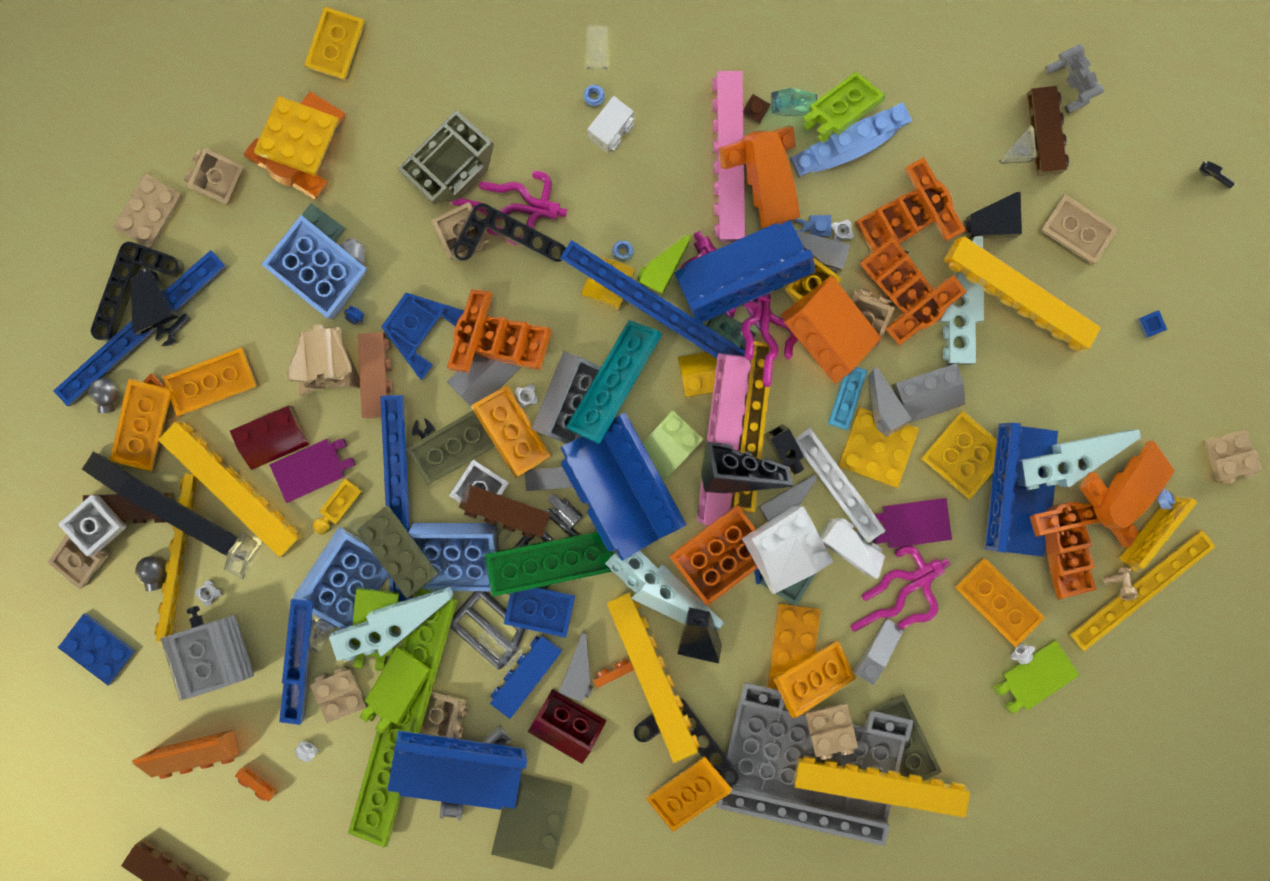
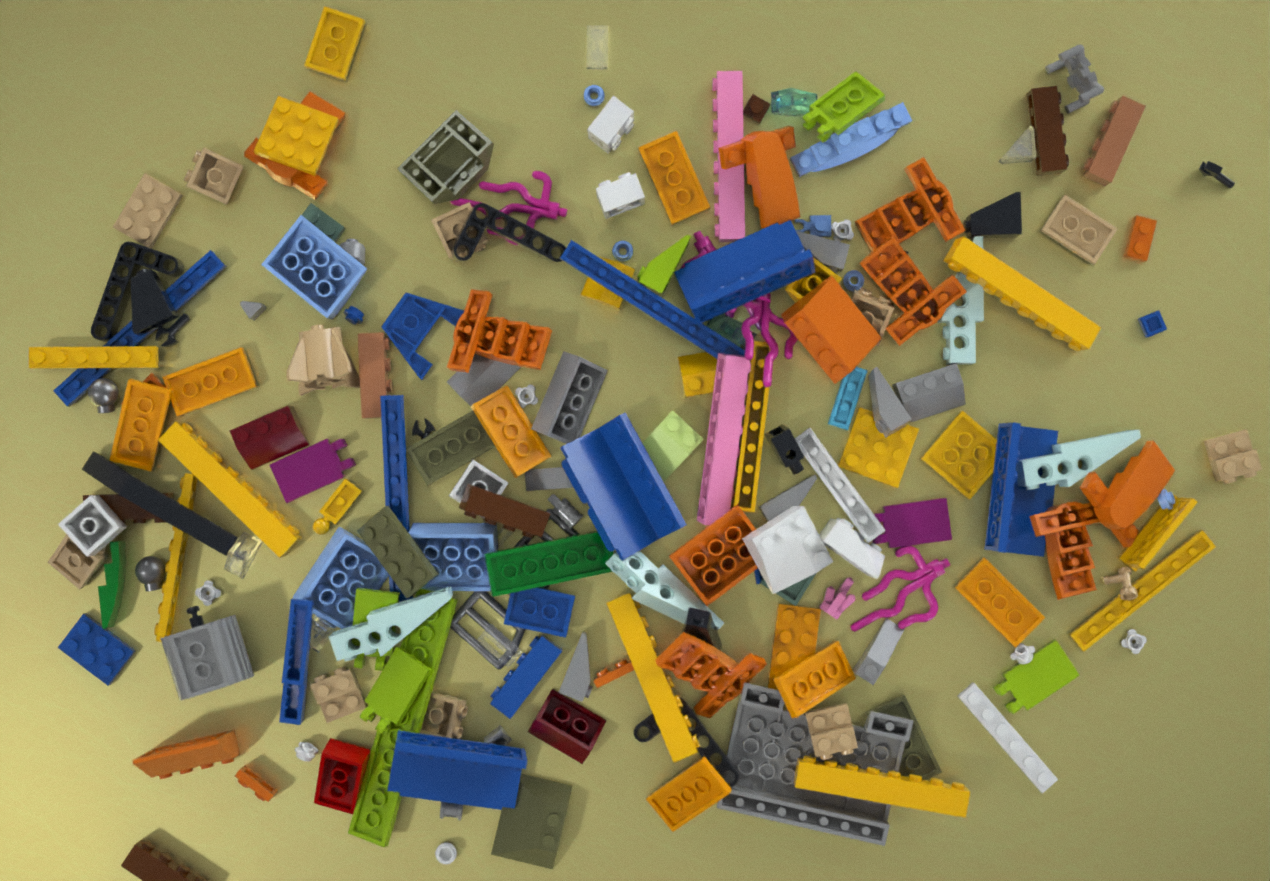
teal plate [566,320,663,444] -> none
black wedge [701,442,793,494] -> none
none -> yellow plate [29,346,159,369]
none -> green slope [98,540,126,629]
none -> light grey slope [240,301,266,320]
none -> red slope [314,738,371,814]
none -> white plate [435,842,457,864]
none -> white brick [596,172,645,219]
none -> light orange plate [638,131,710,225]
none -> orange slope [655,632,767,718]
none -> bright pink rock [819,577,856,619]
none -> light blue plate [843,270,864,291]
none -> white plate [957,682,1058,794]
none -> nougat brick [1083,96,1146,186]
none -> white plate [1121,629,1147,654]
none -> orange plate [1124,215,1157,262]

